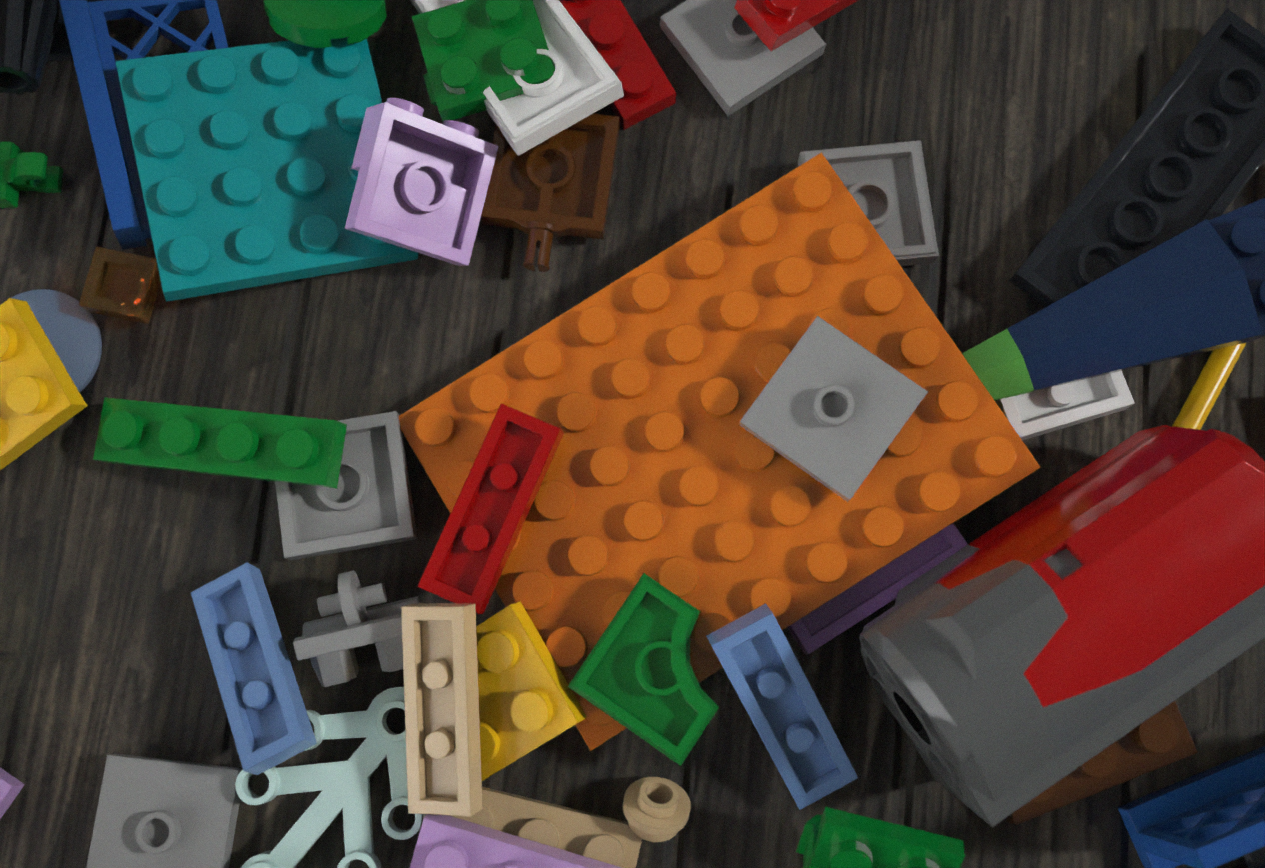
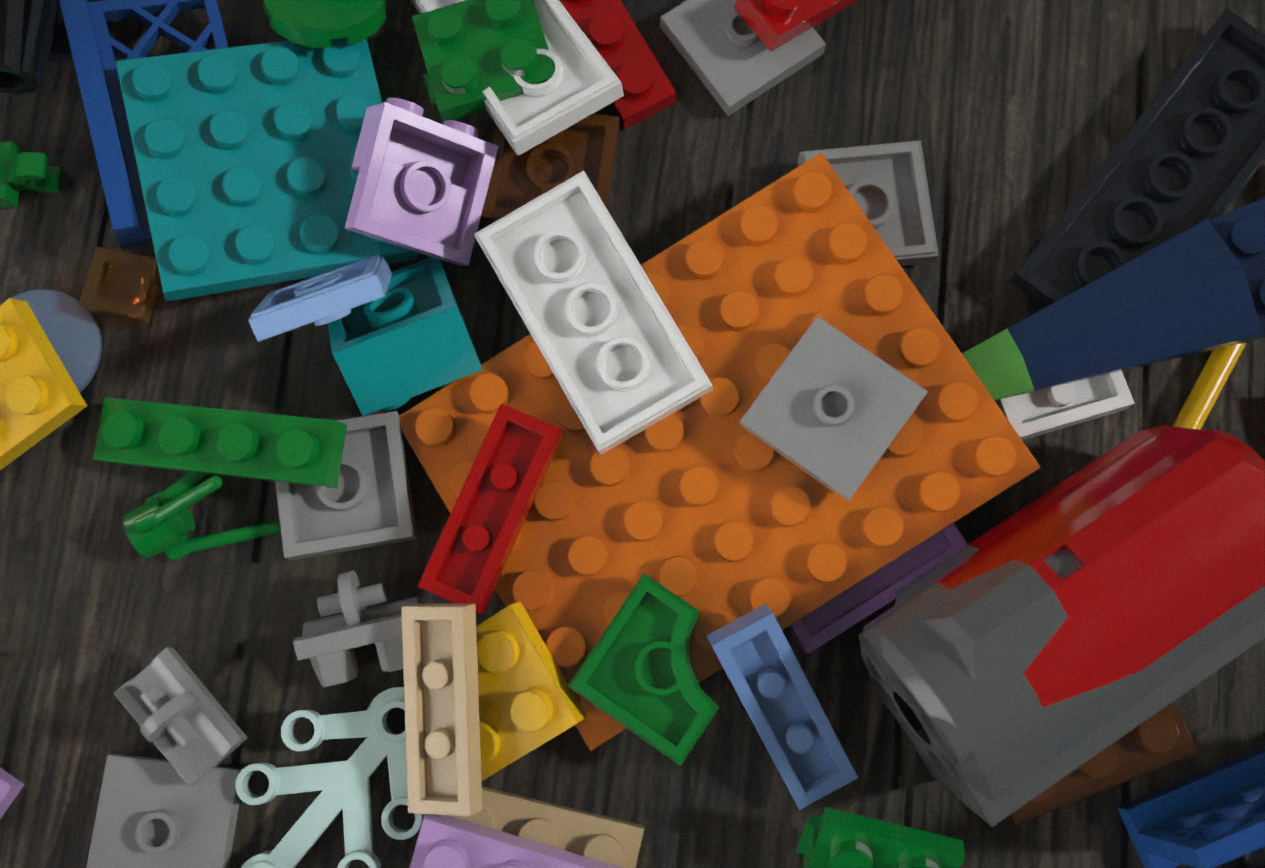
medium blue plate [190,562,317,775] -> none
tan plate [623,777,691,842] -> none
none -> light grey hips [113,647,247,786]
none -> green plant [123,472,281,562]
none -> light blue plate [248,254,392,342]
none -> teal slope [327,257,483,416]
none -> white tile [474,171,713,455]

